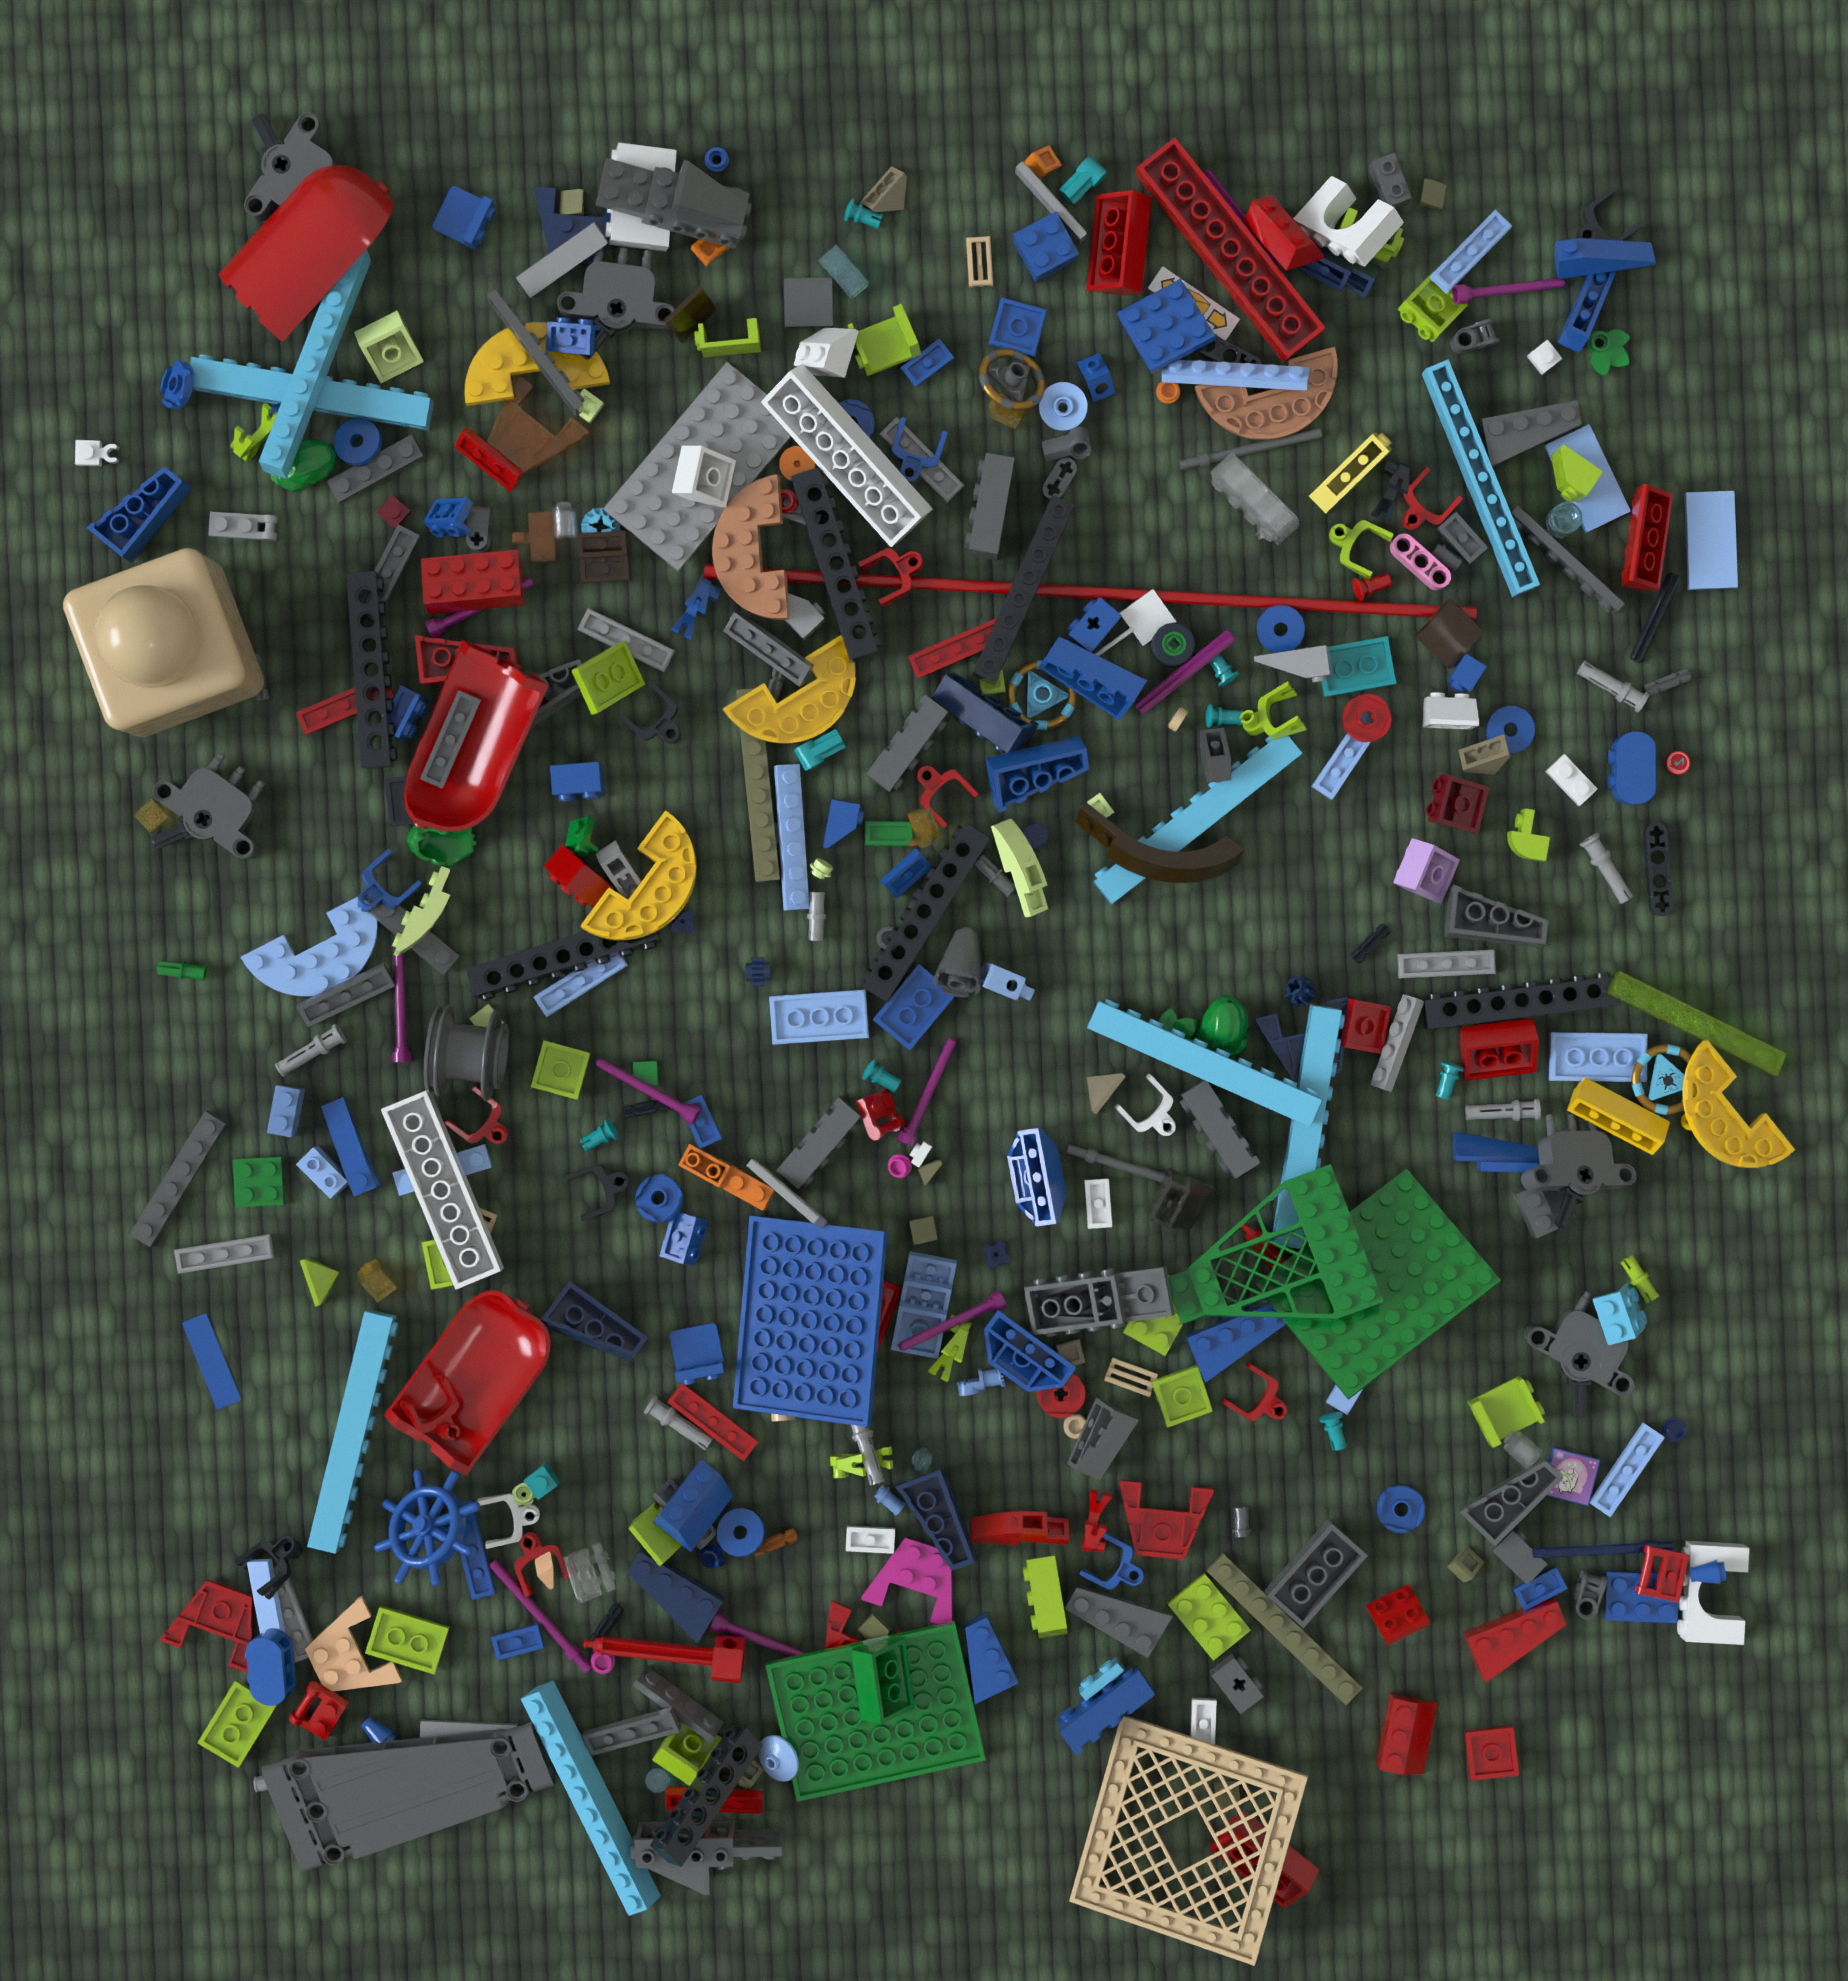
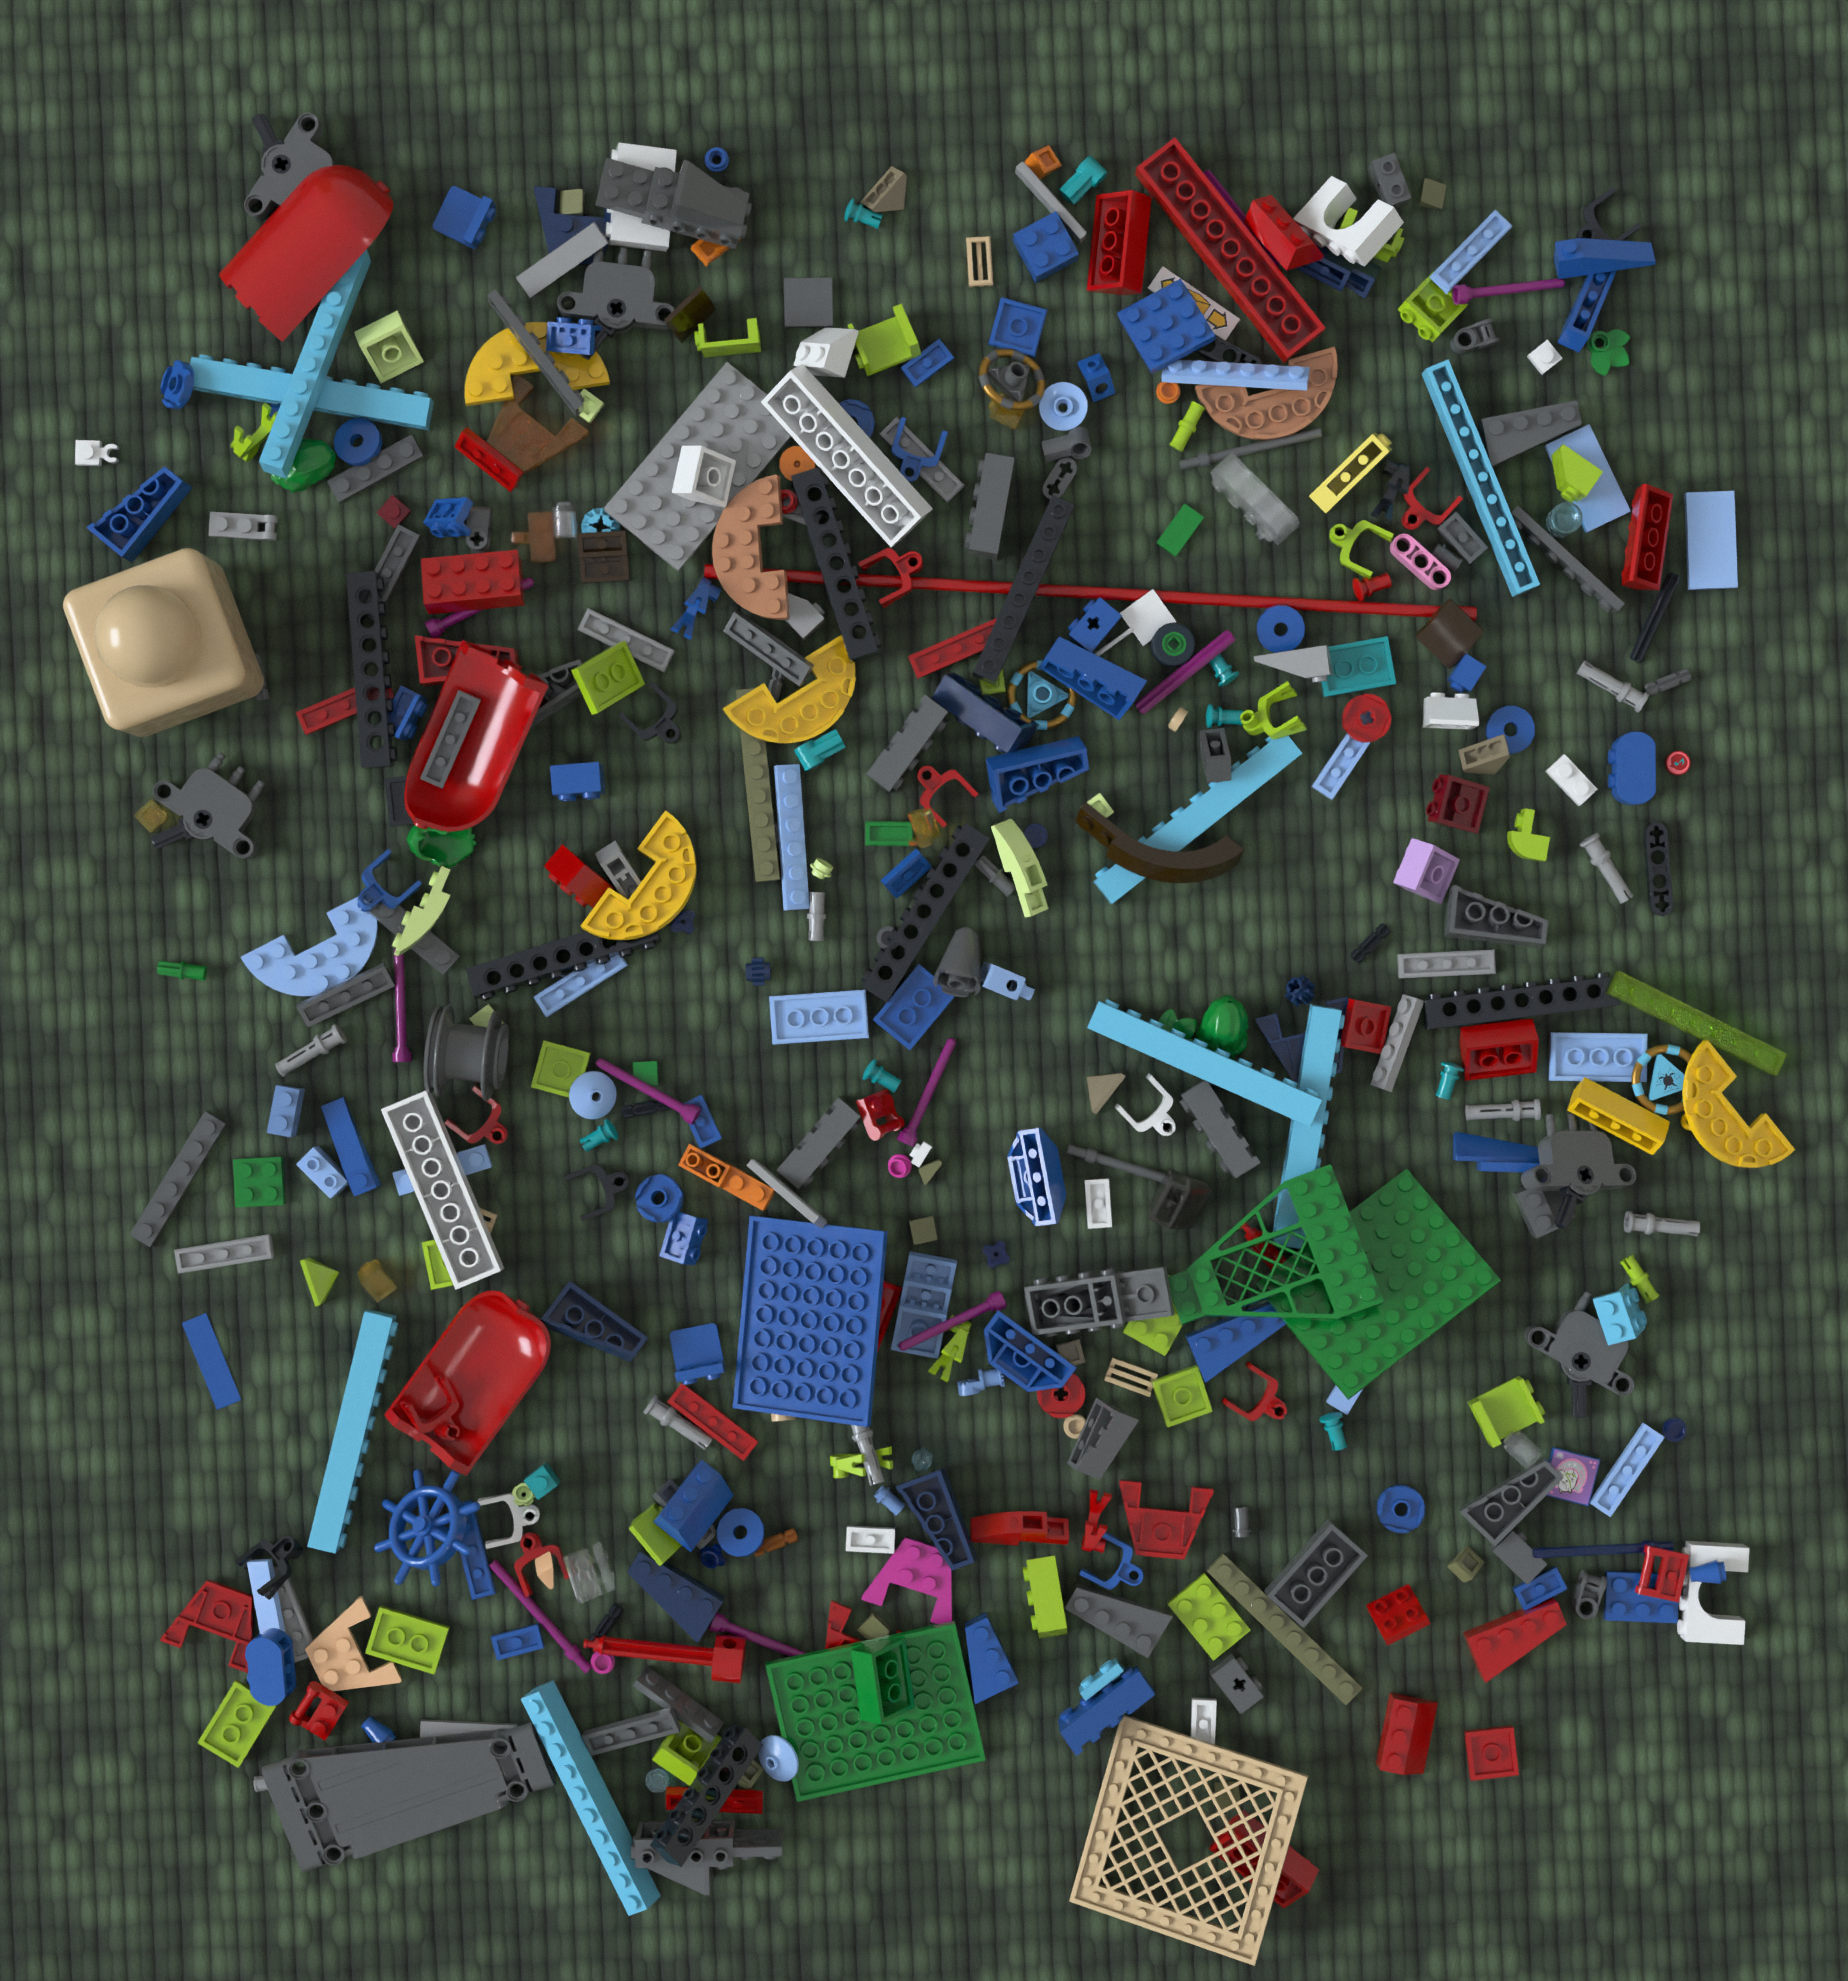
green bracket [565,817,599,857] -> none
clear light blue slope [818,245,870,300] -> none
blue slope [823,800,864,849] -> none
none -> light blue dish [569,1071,617,1119]
none -> green tile [1156,503,1204,557]
none -> lime pin [1169,401,1205,452]
none -> light grey pin [1624,1211,1700,1236]

